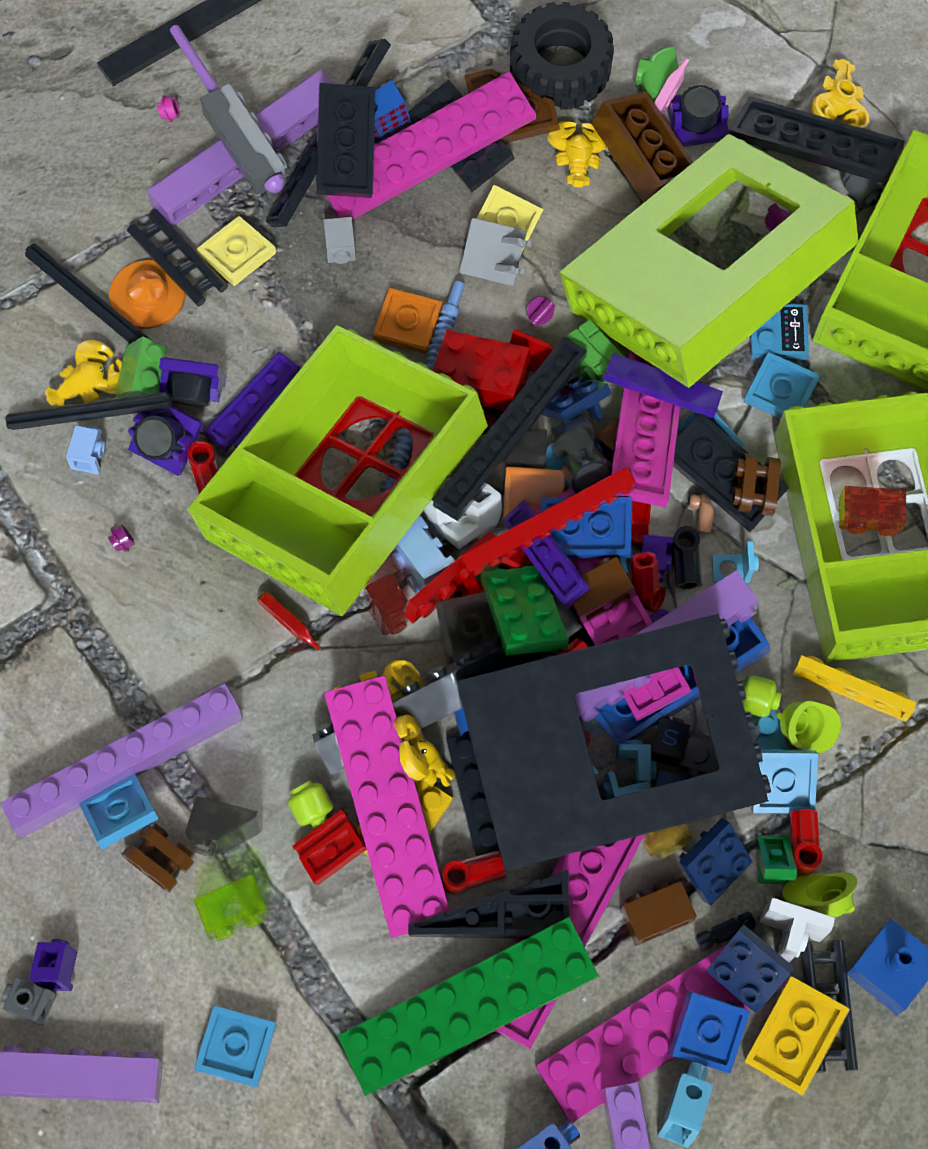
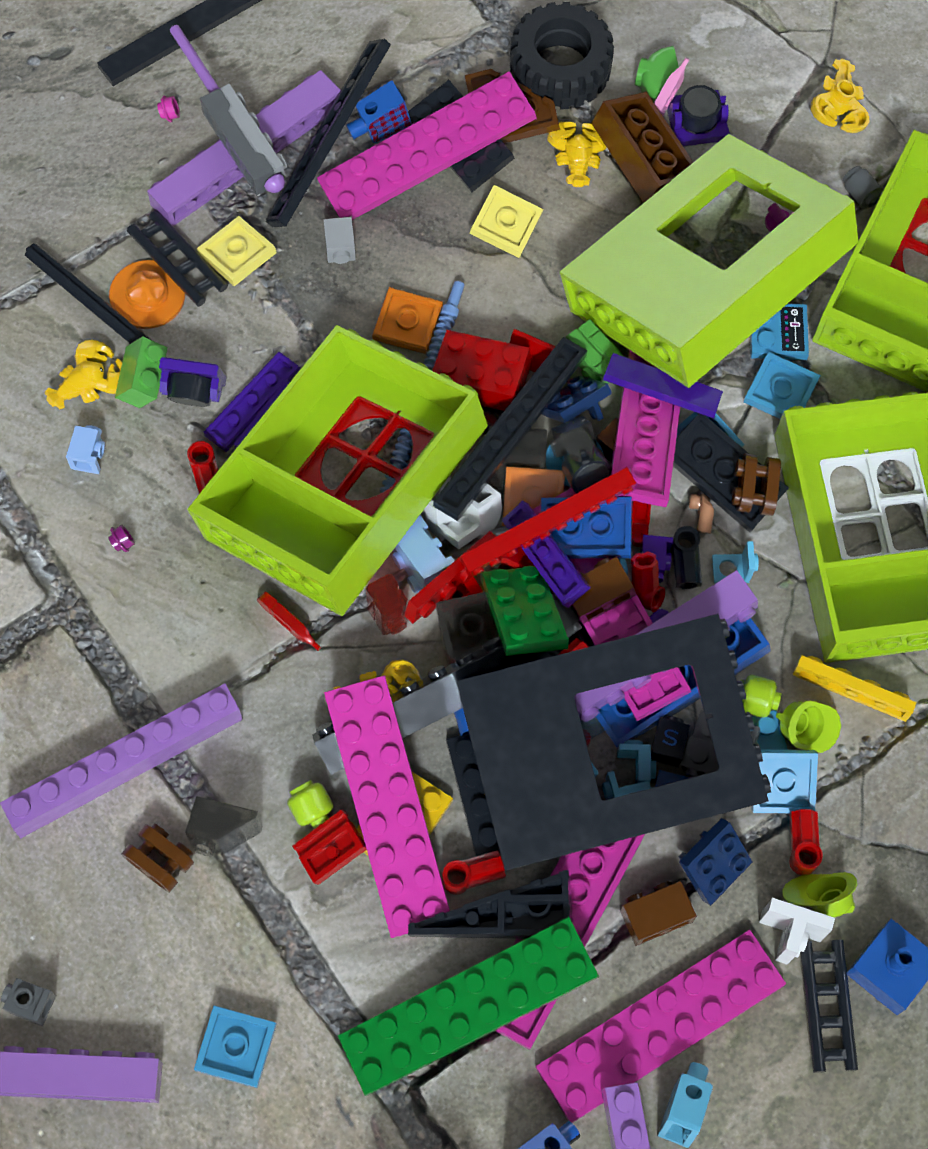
black axle [5,392,172,430] -> none
dark purple brick [29,939,78,991] -> none
dark azure plate [79,773,159,850] -> none
piece [128,406,204,476] -> none
clear neon green brick [193,874,269,941] -> none
black plate [316,83,375,198] -> none
yellow animal [393,715,455,787] -> none
light grey plate [459,218,533,286] -> none
magenta plate [526,296,556,327] -> none
clear yellow brick [643,823,692,860] -> none
blue tile [668,990,750,1074] -> none
black axle [695,912,756,951] -> none
dark blue plate [706,925,795,1014] -> none
black plate [729,96,905,184] -> none
yellow plate [744,976,850,1096] -> none
green slope [756,835,797,885] -> none
clear red brick [839,486,906,536] -> none

